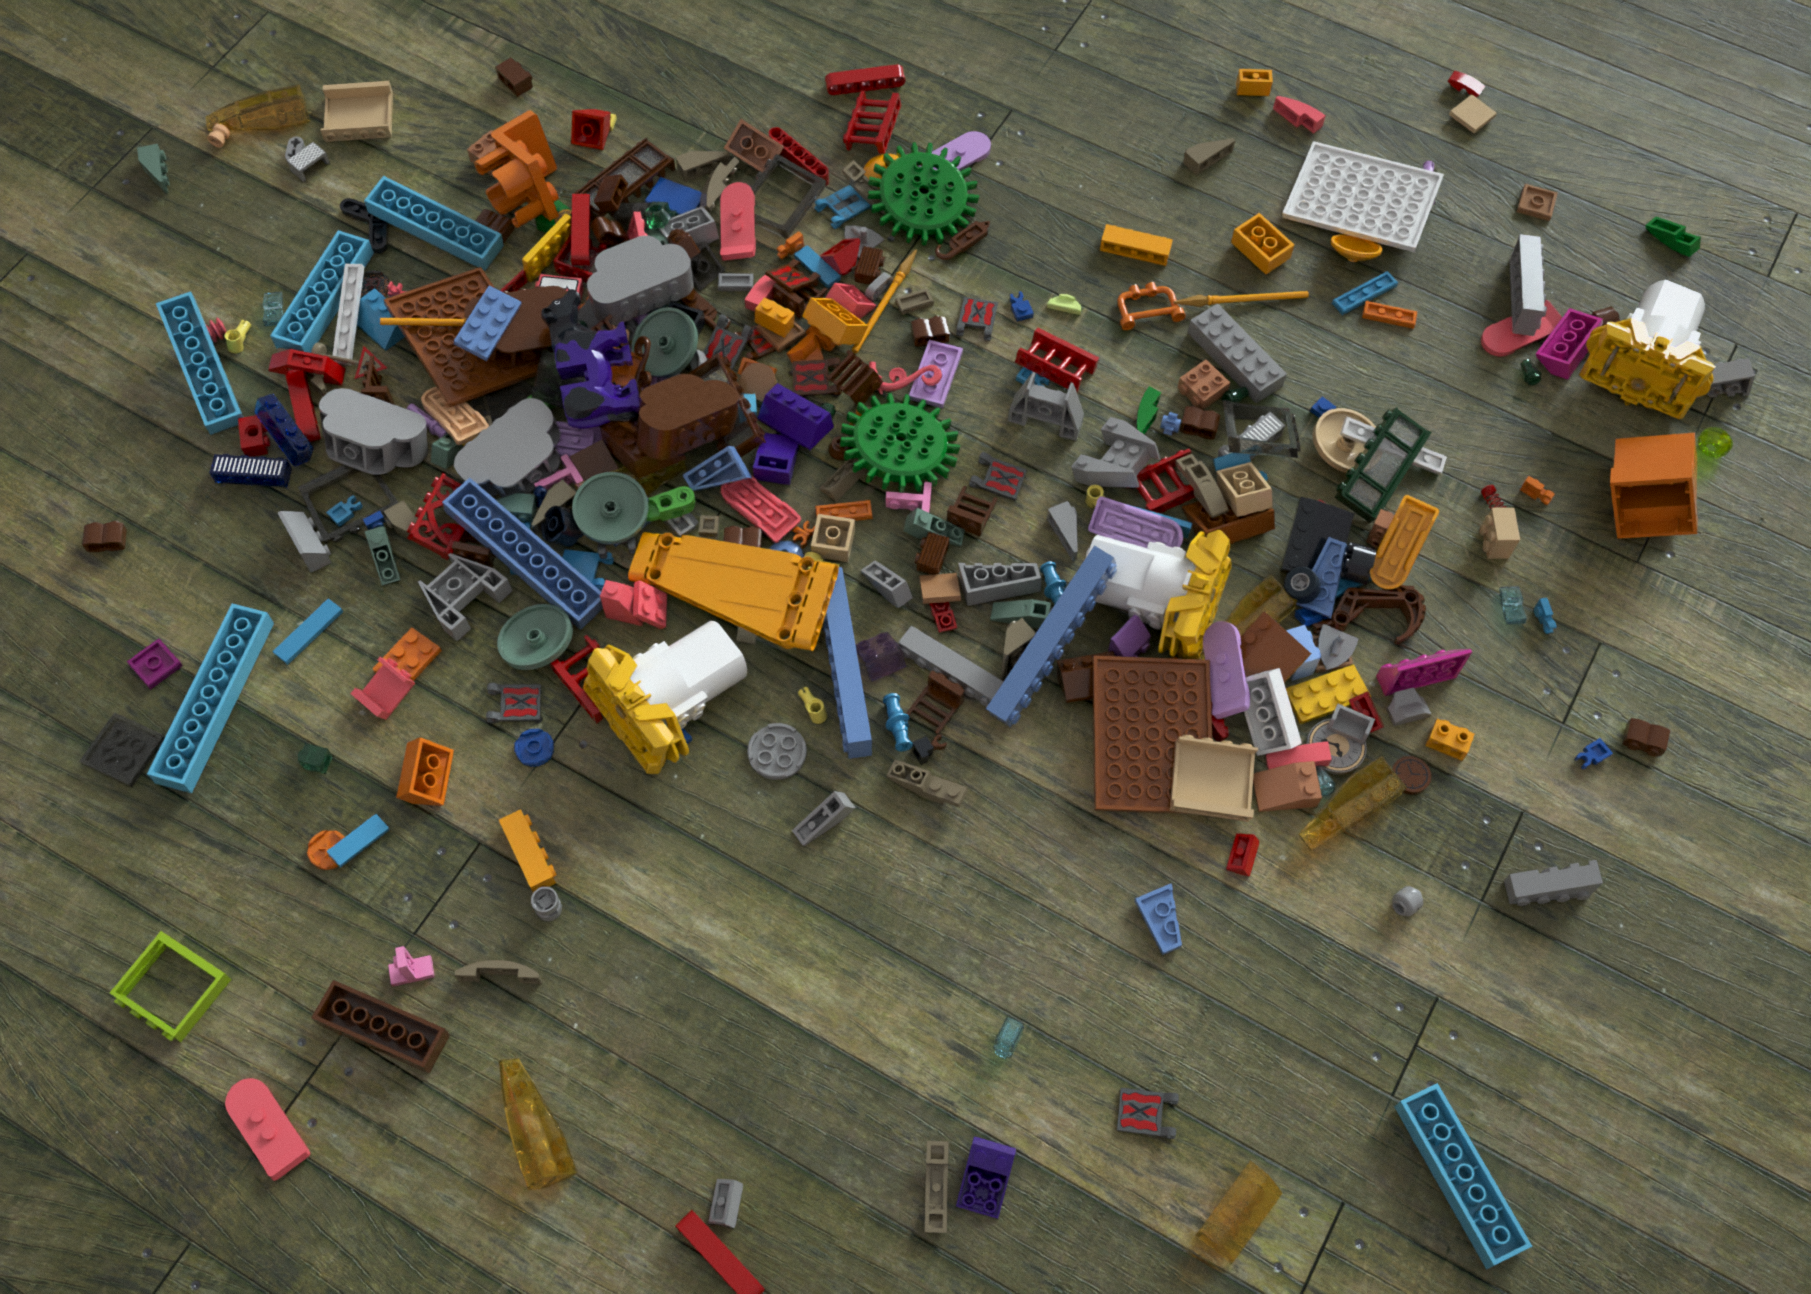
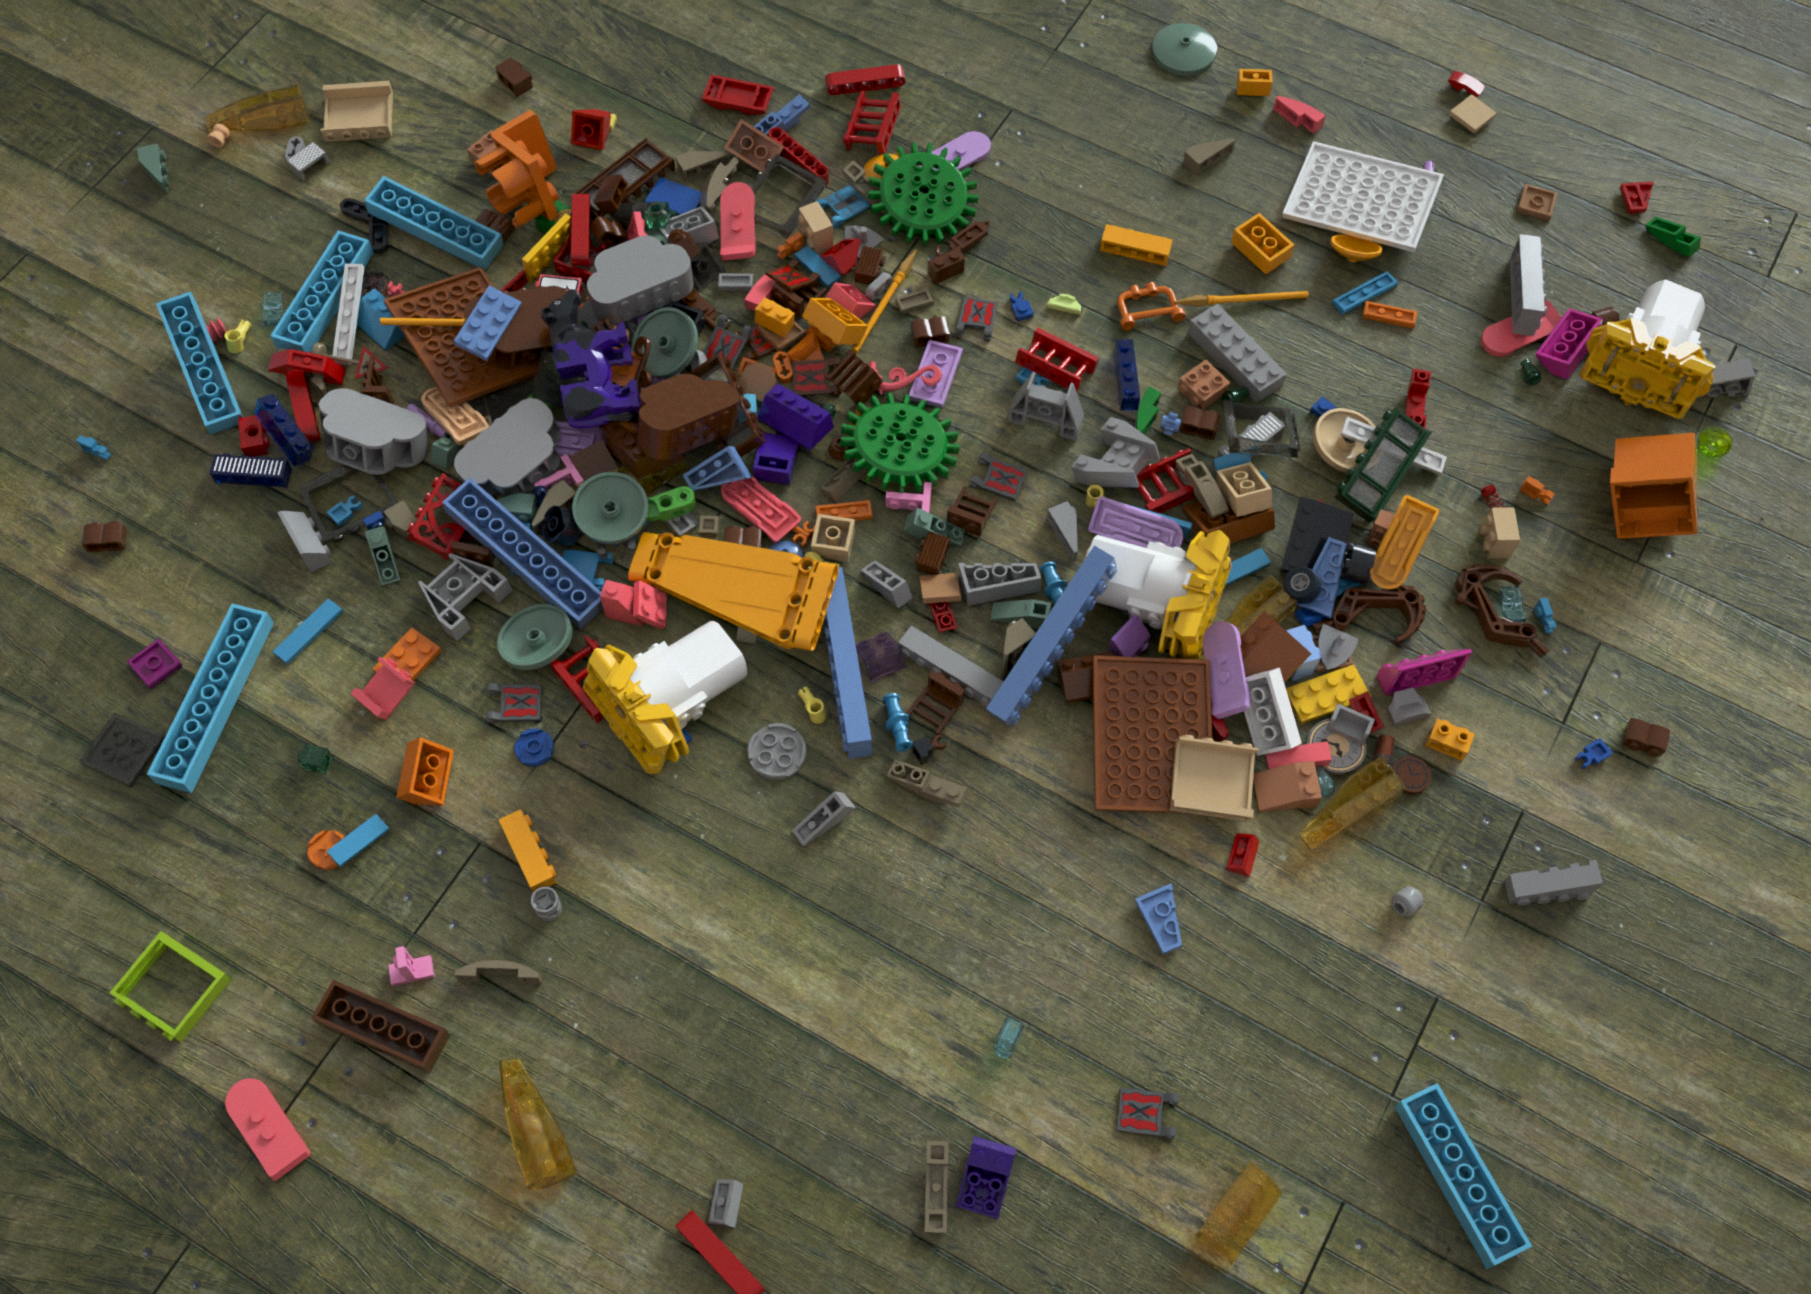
none -> dark azure plate [76,435,111,460]
none -> red slope [702,74,774,115]
none -> medium blue slope [754,94,811,136]
none -> orange beam [773,351,793,384]
none -> tan brick [798,201,833,254]
none -> reddish brown brick [927,248,965,284]
none -> clear blue brick [1113,339,1140,411]
none -> sand green dish [1152,23,1217,76]
none -> dark azure tile [1225,548,1271,587]
none -> copper piece [1373,735,1395,772]
none -> red slope [1405,369,1431,429]
none -> reddish brown piece [1455,564,1549,658]
none -> red wing [1620,181,1654,214]

